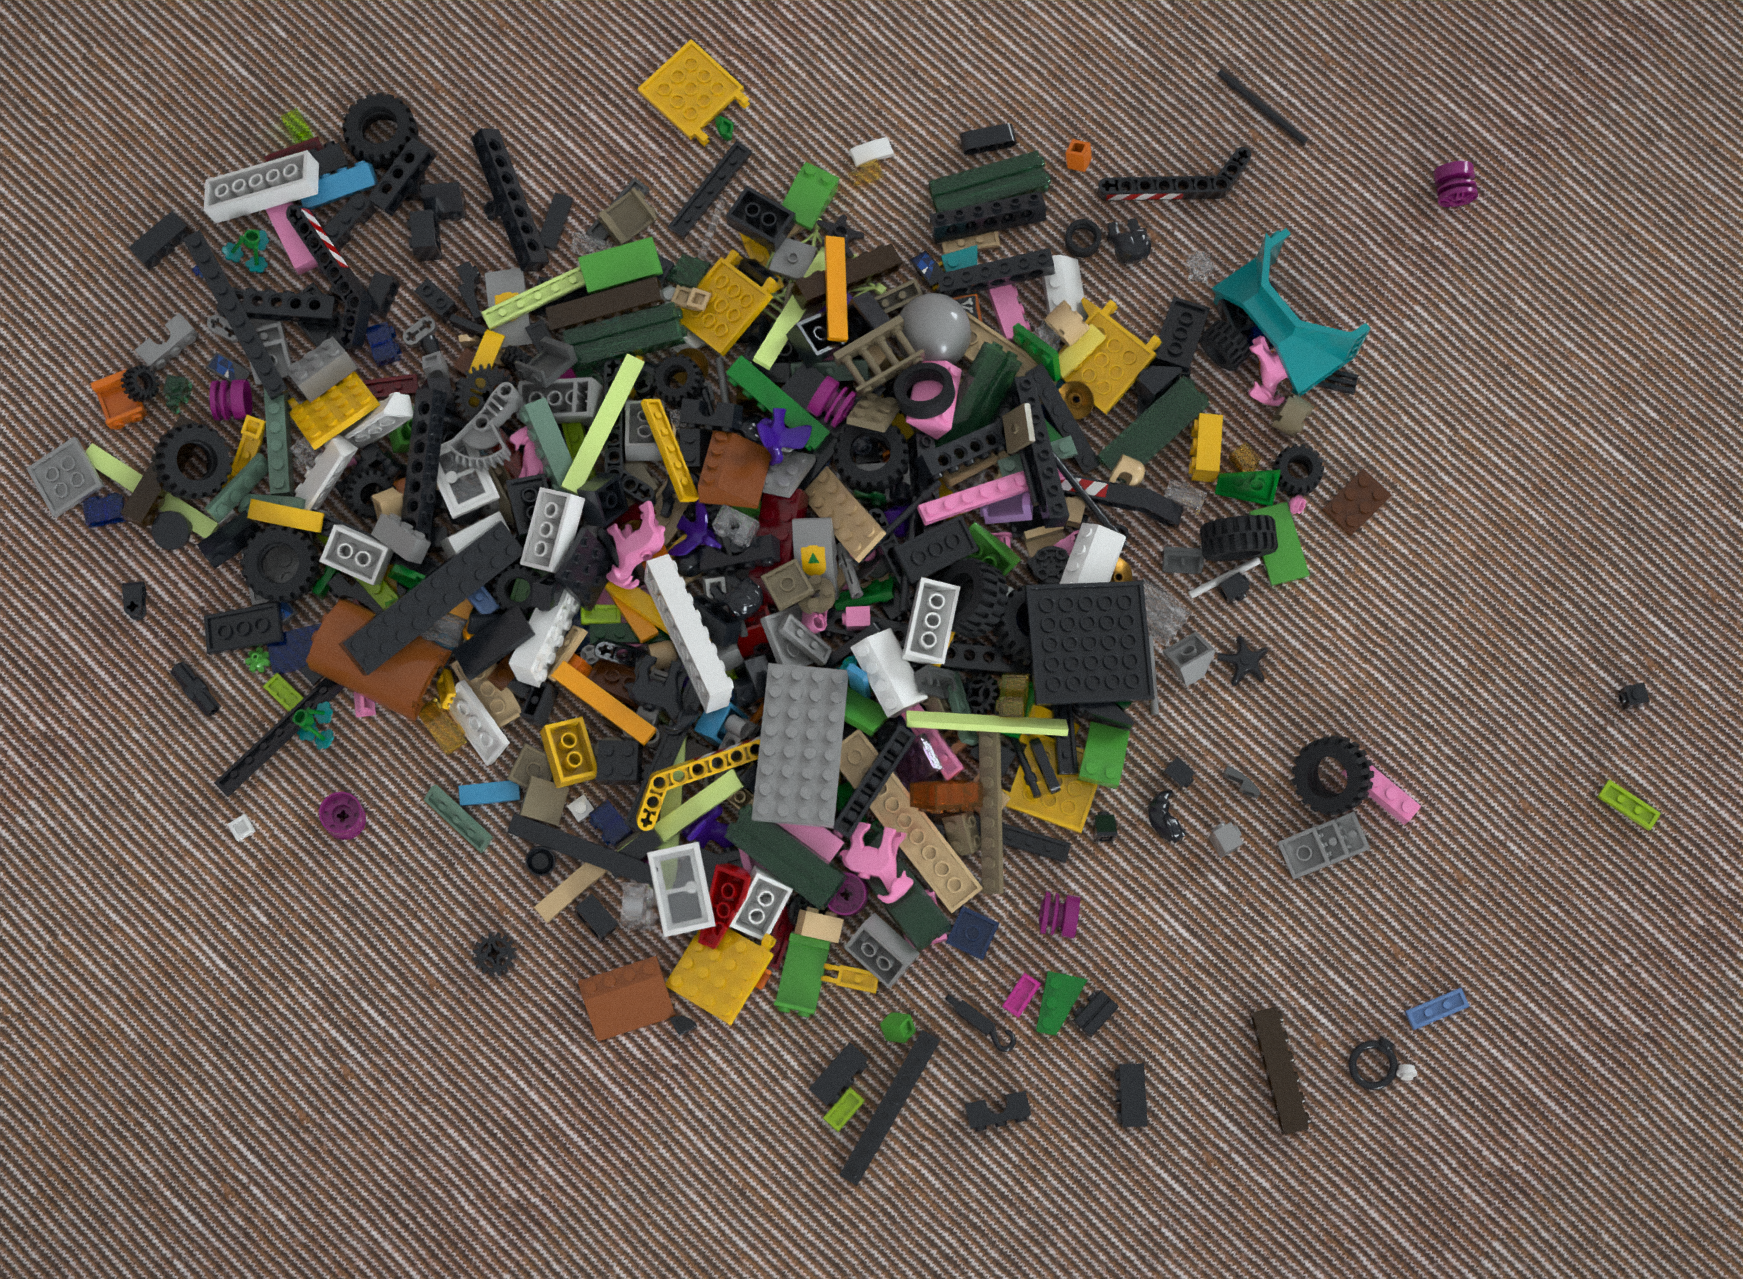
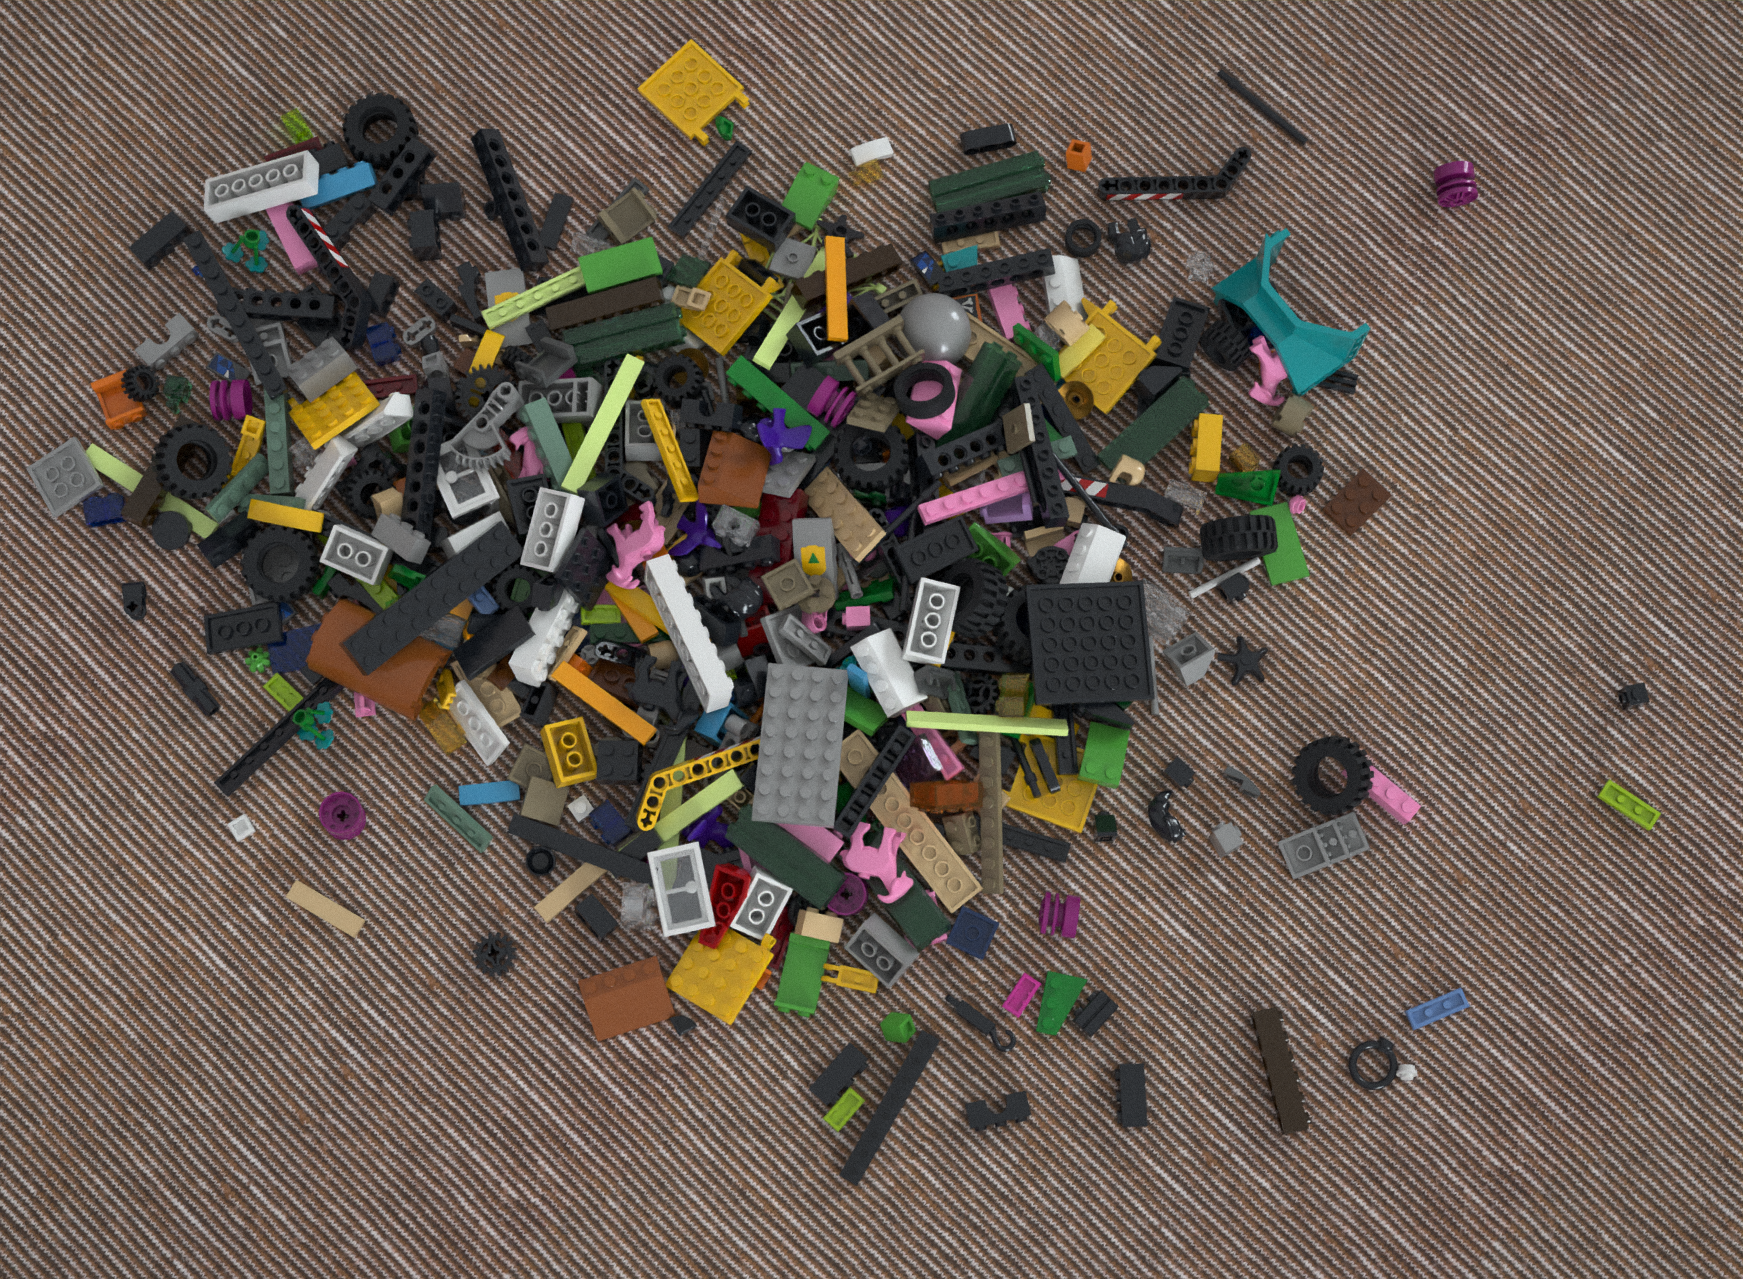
none -> tan tile [286,880,366,938]

